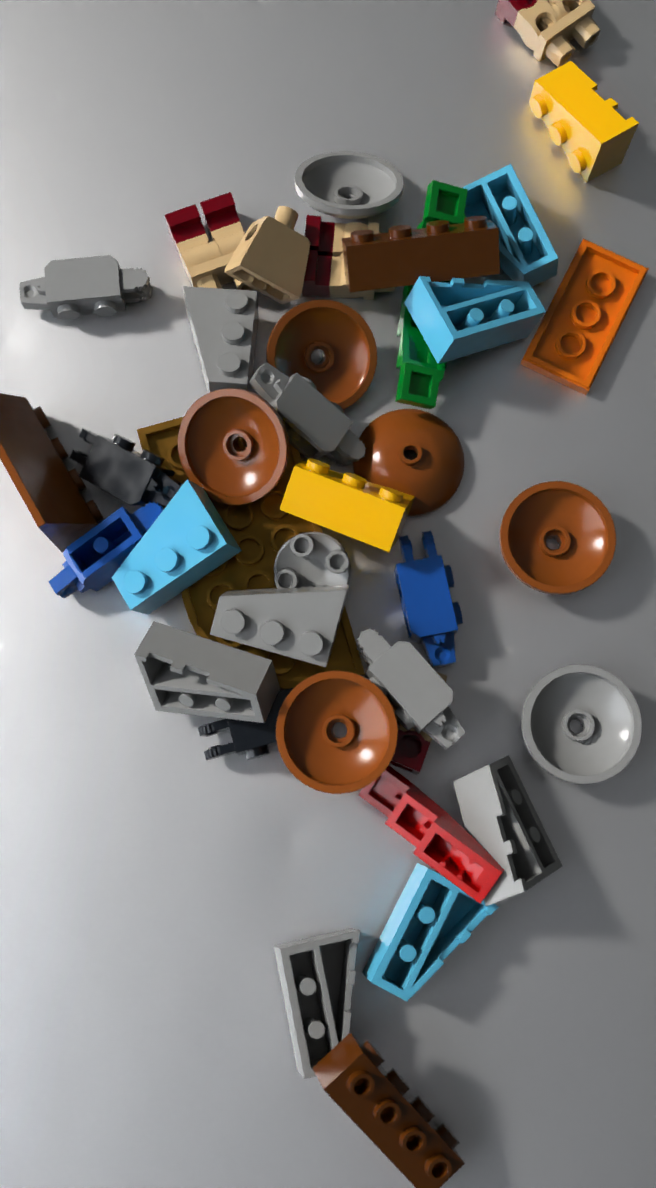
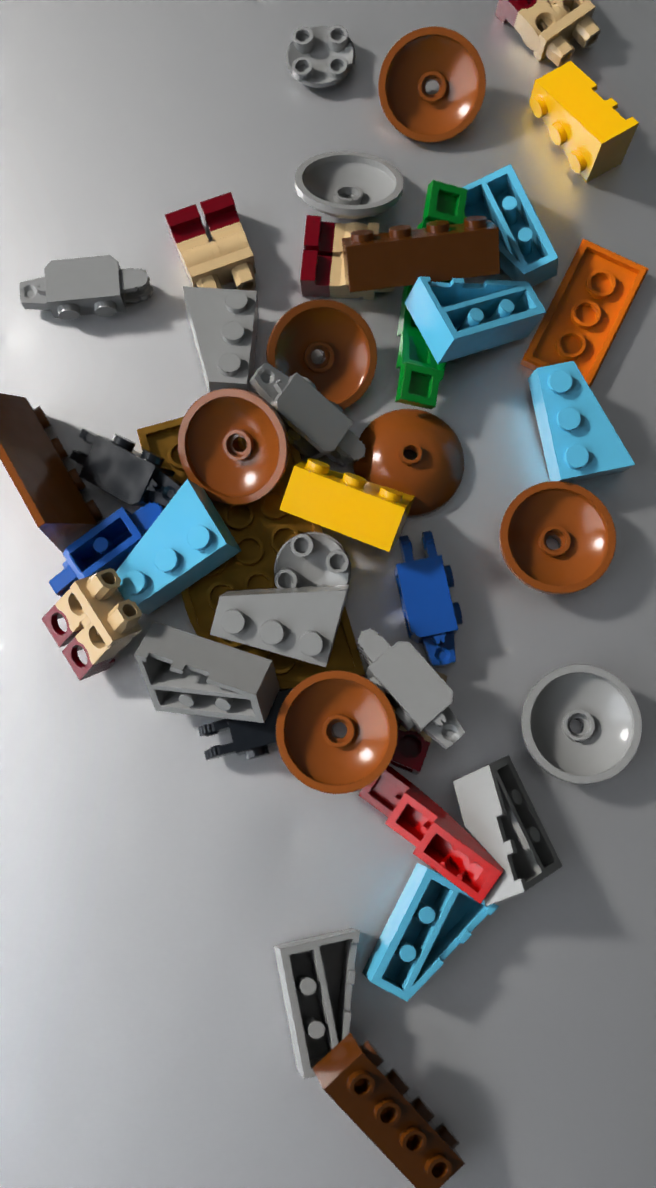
tan torso [224,206,310,305] -> none
none -> tan hips [42,568,142,680]
none -> light grey dish [286,25,356,88]
none -> dark orange dish [378,27,486,143]
none -> medium azure wedge [528,361,635,483]

